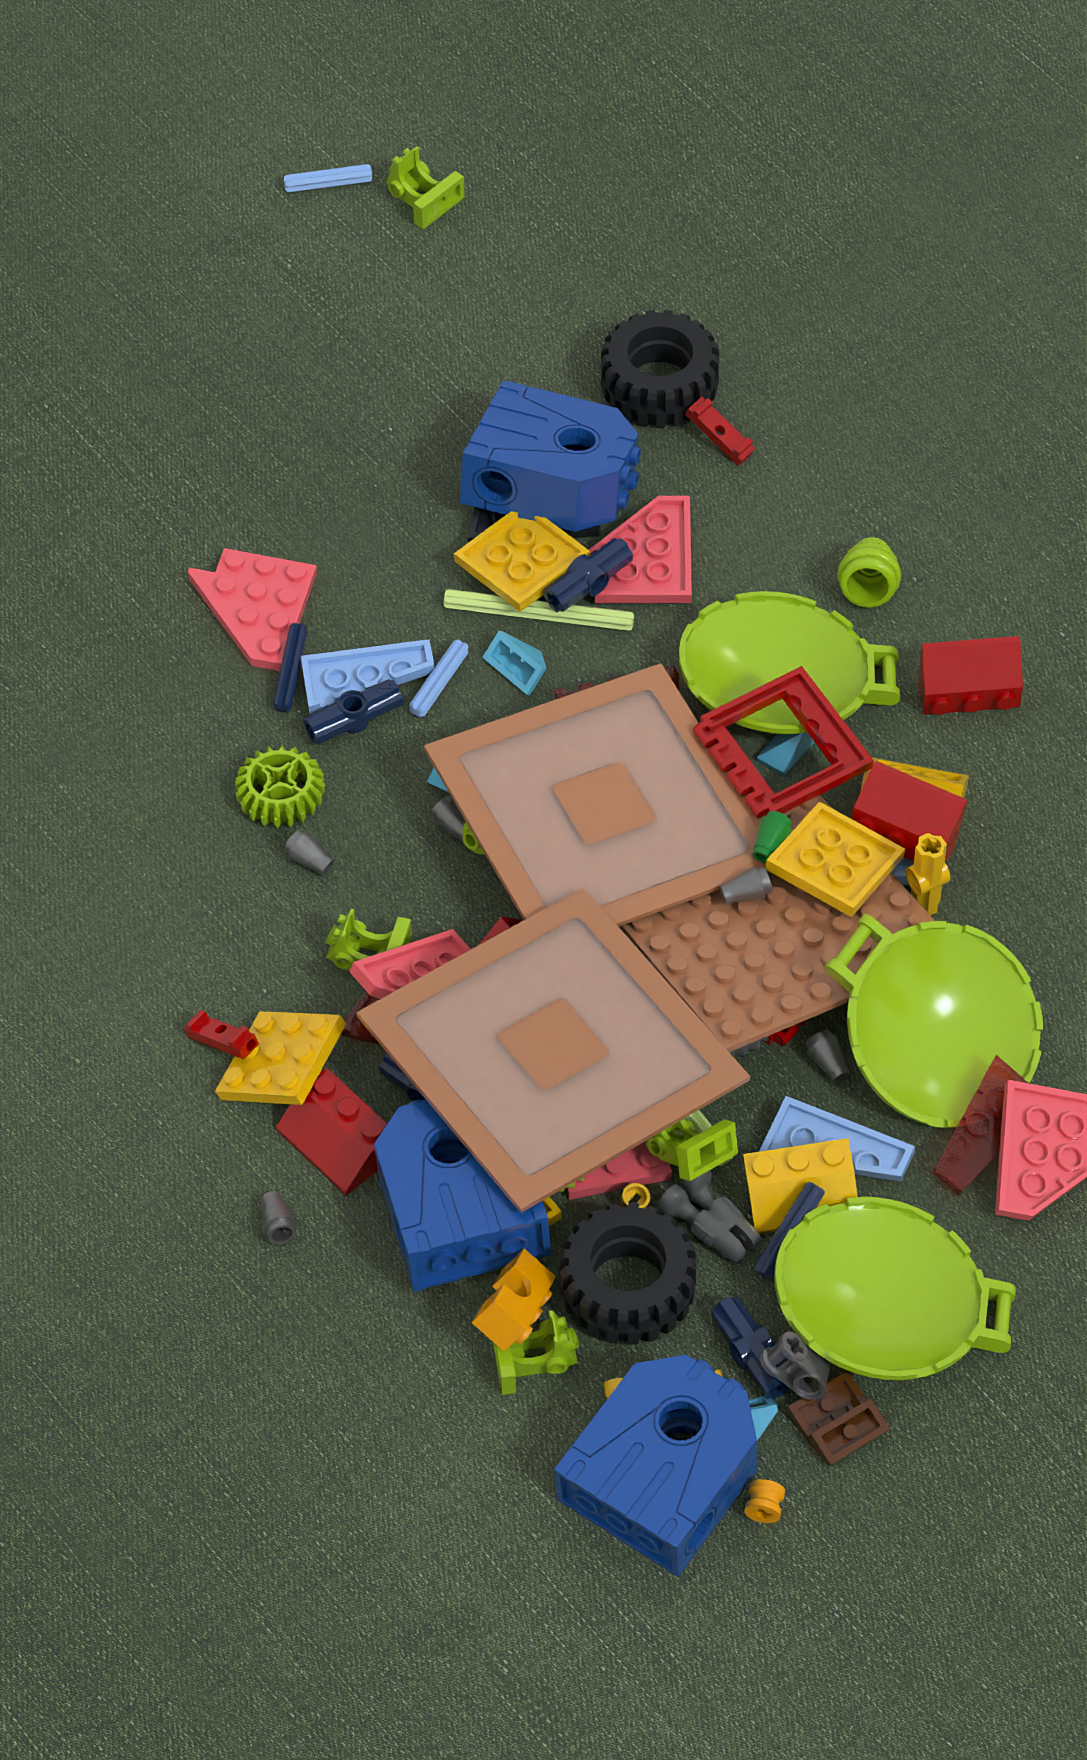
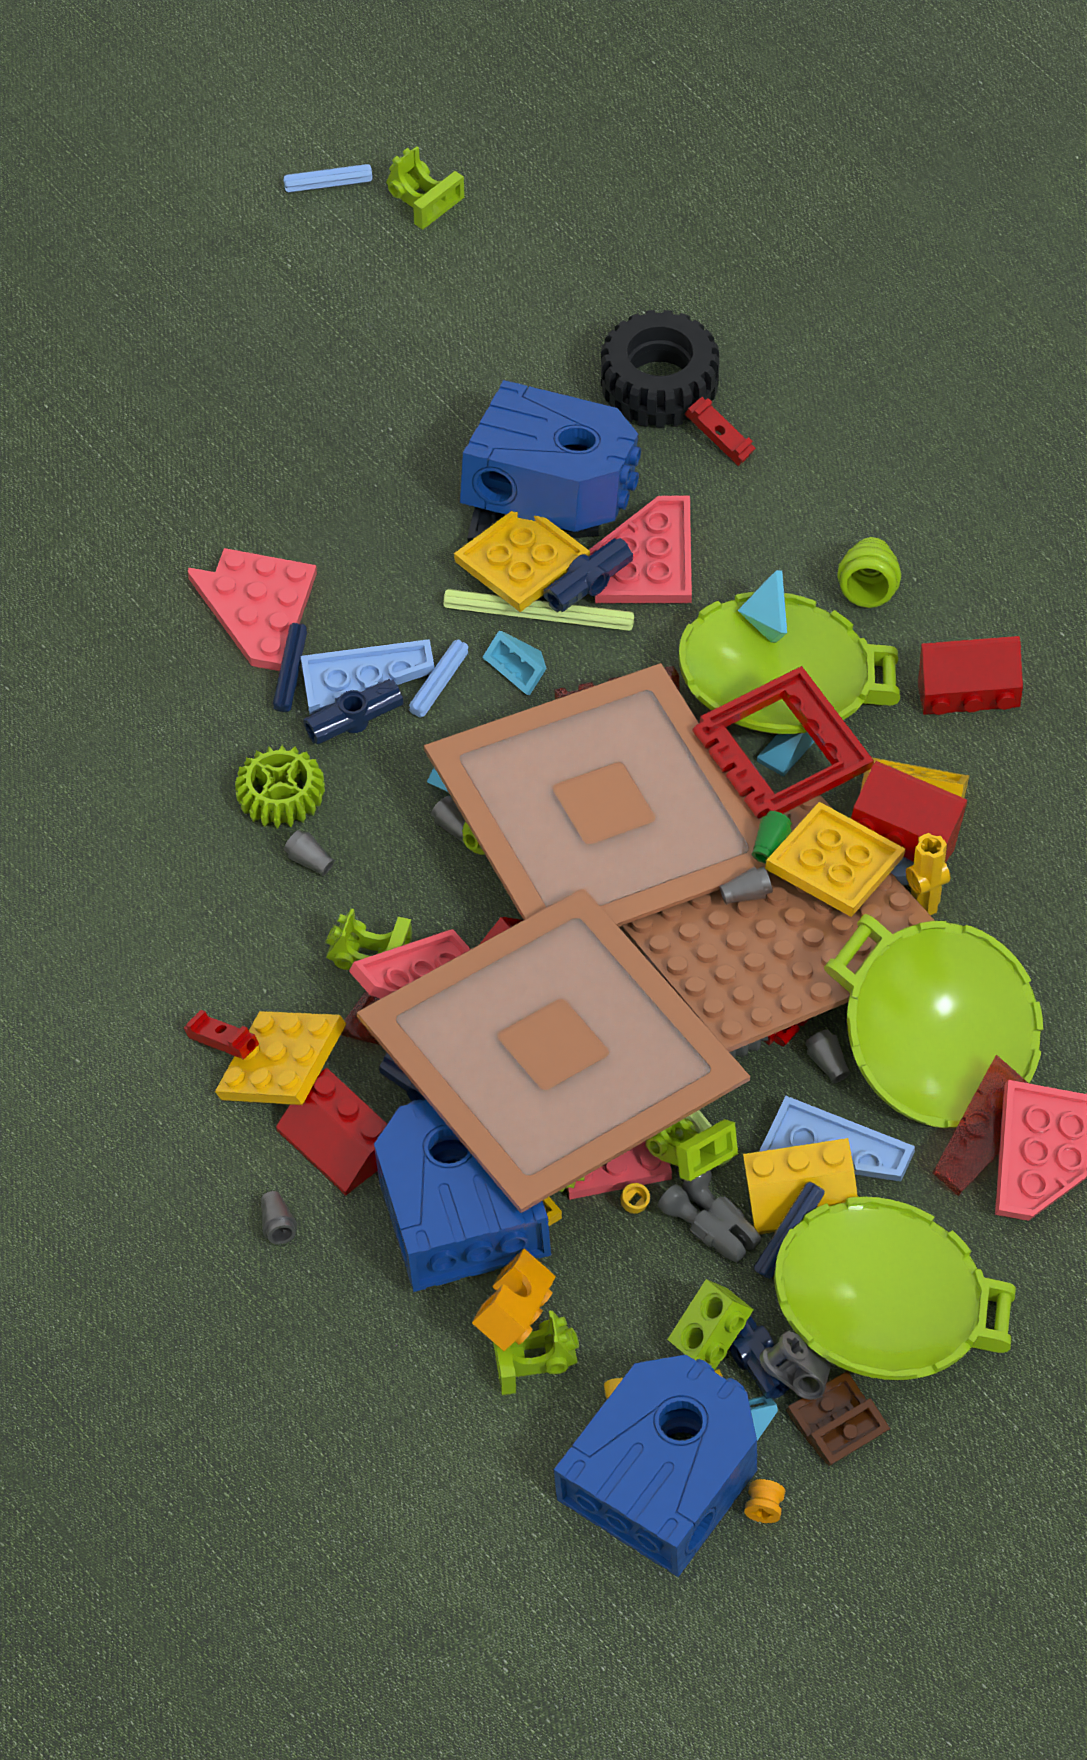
black tyre [560,1203,697,1345] -> none
none -> lime brick [667,1279,754,1370]
none -> medium azure slope [738,570,787,642]

